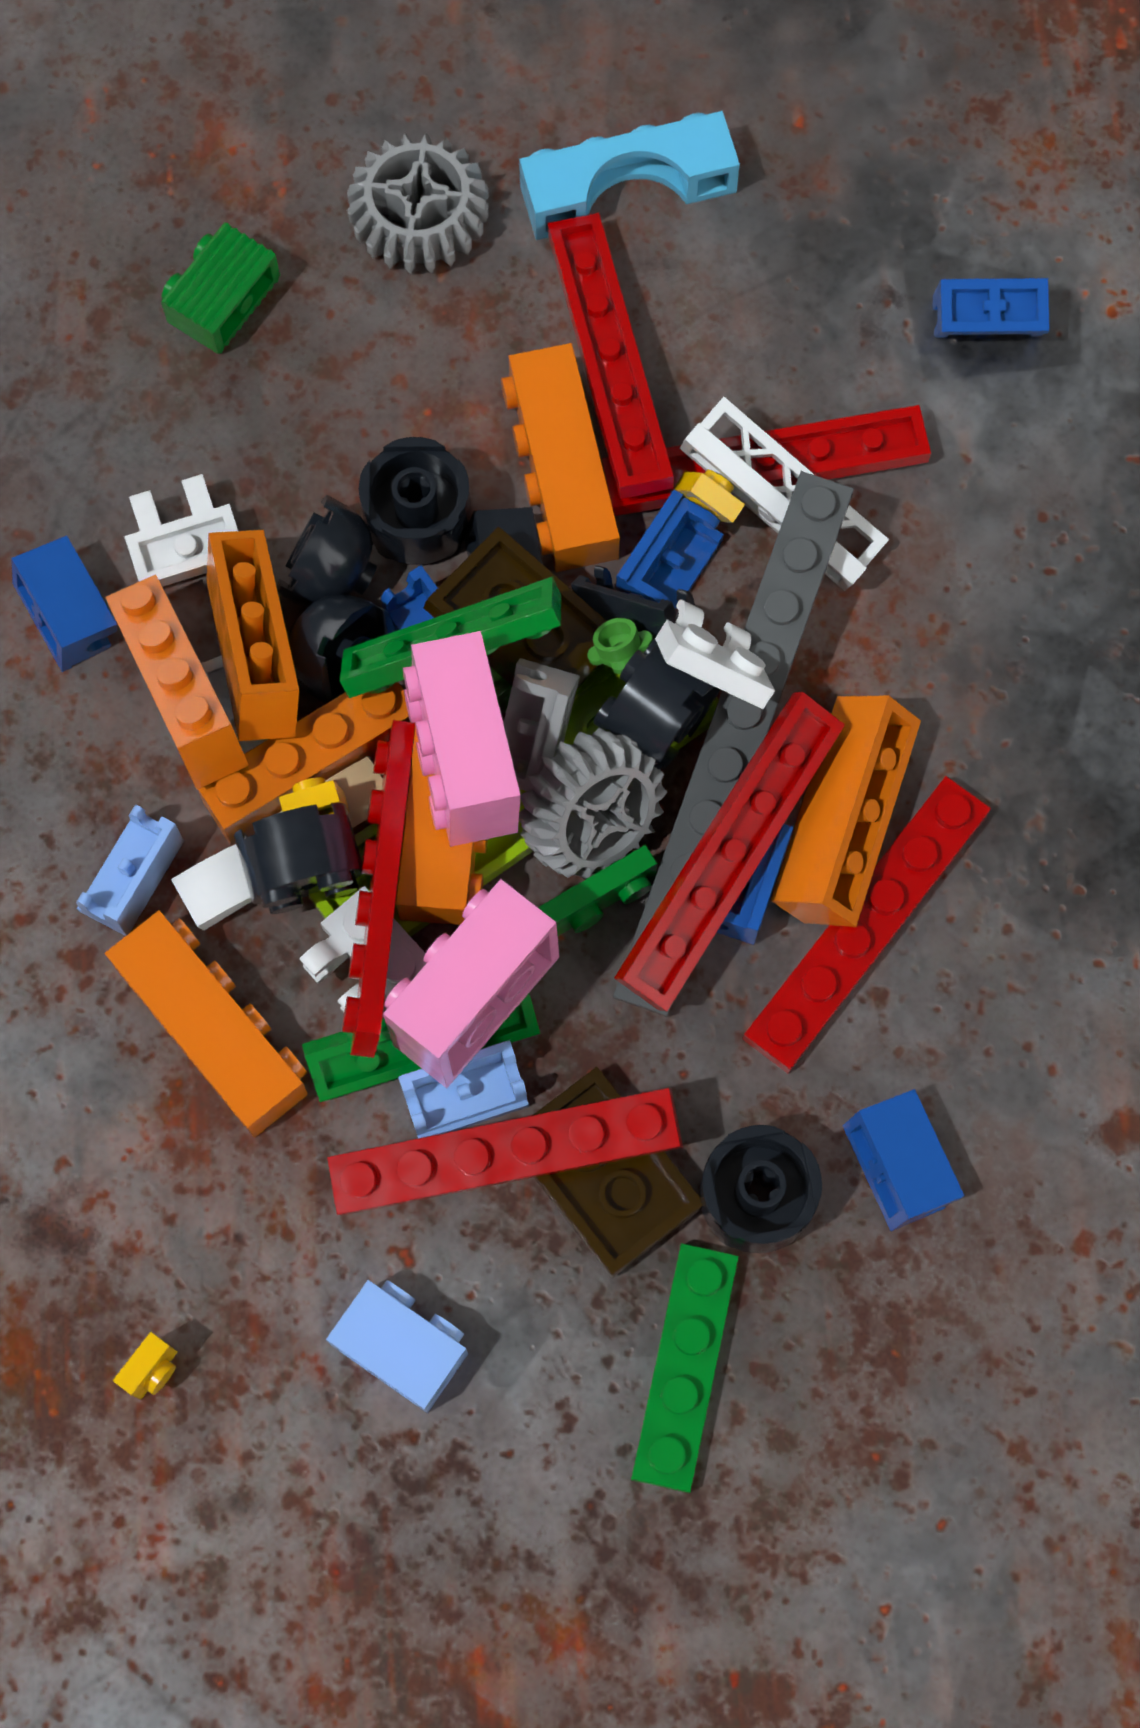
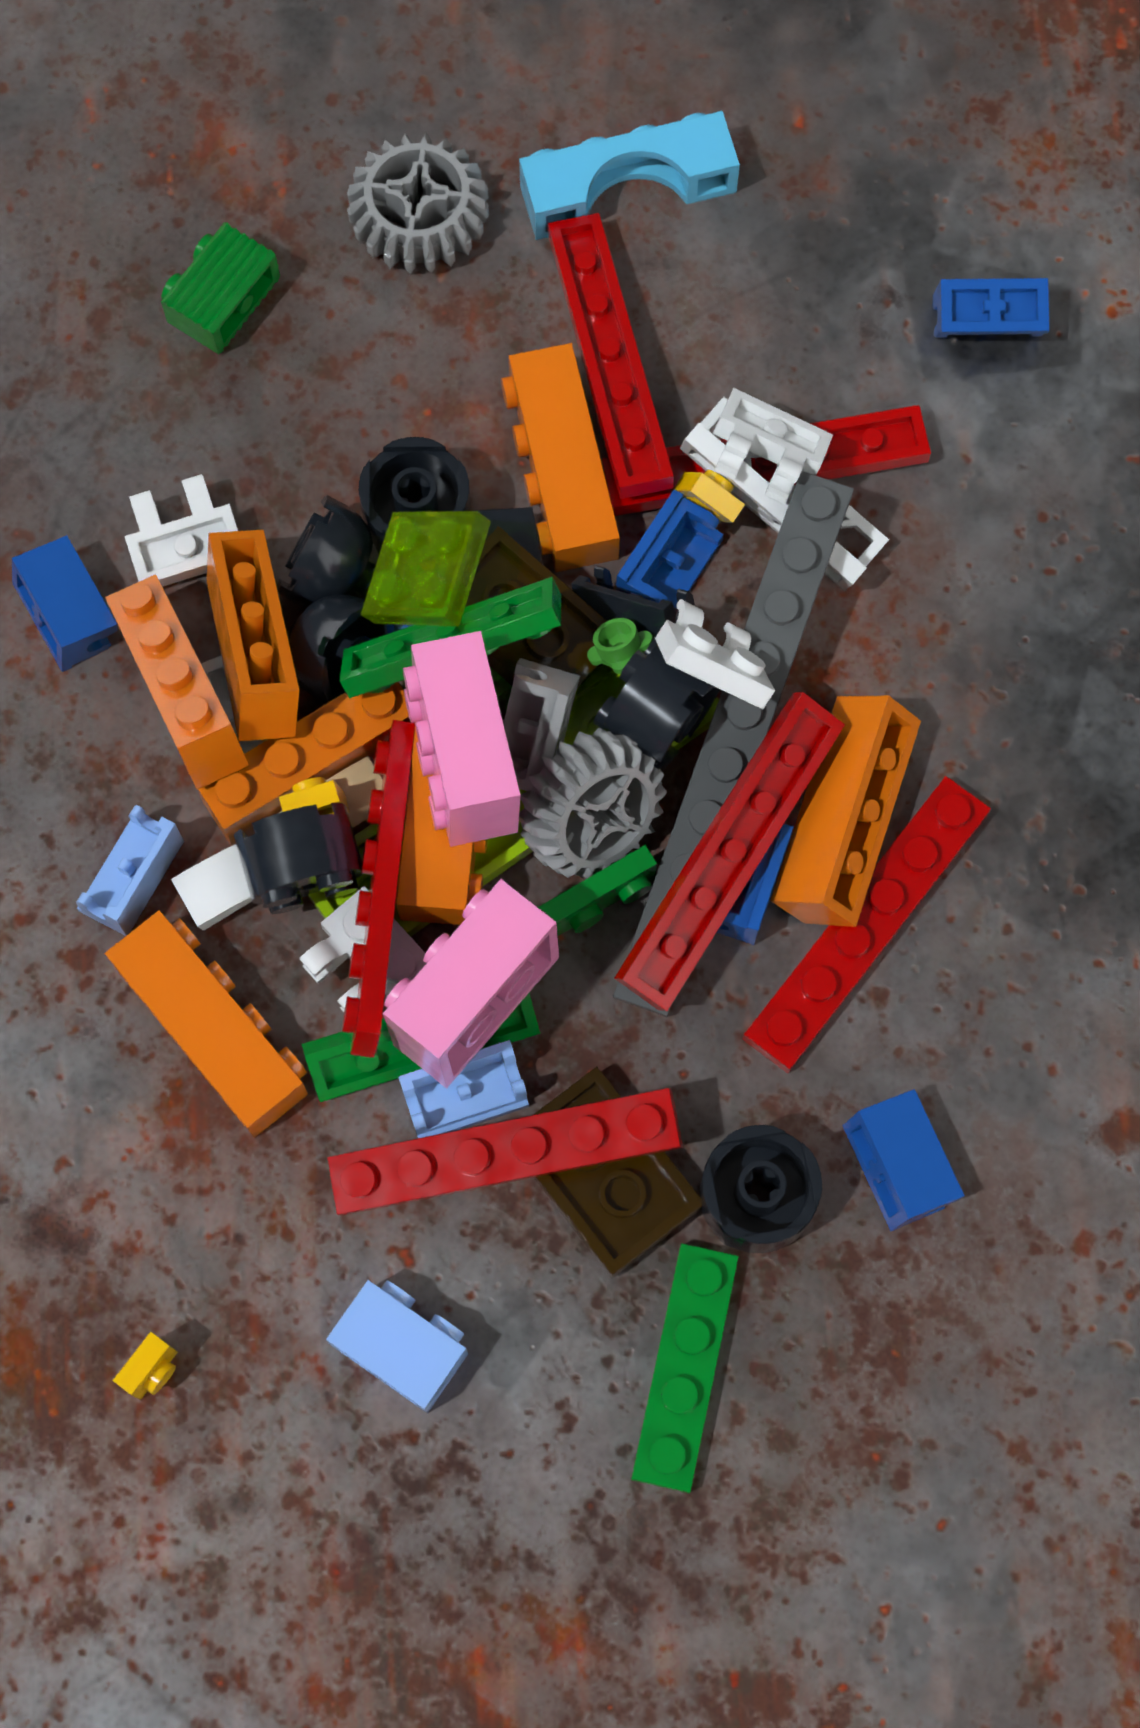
none -> clear neon green plate [361,511,491,626]
none -> white plate [713,388,833,504]

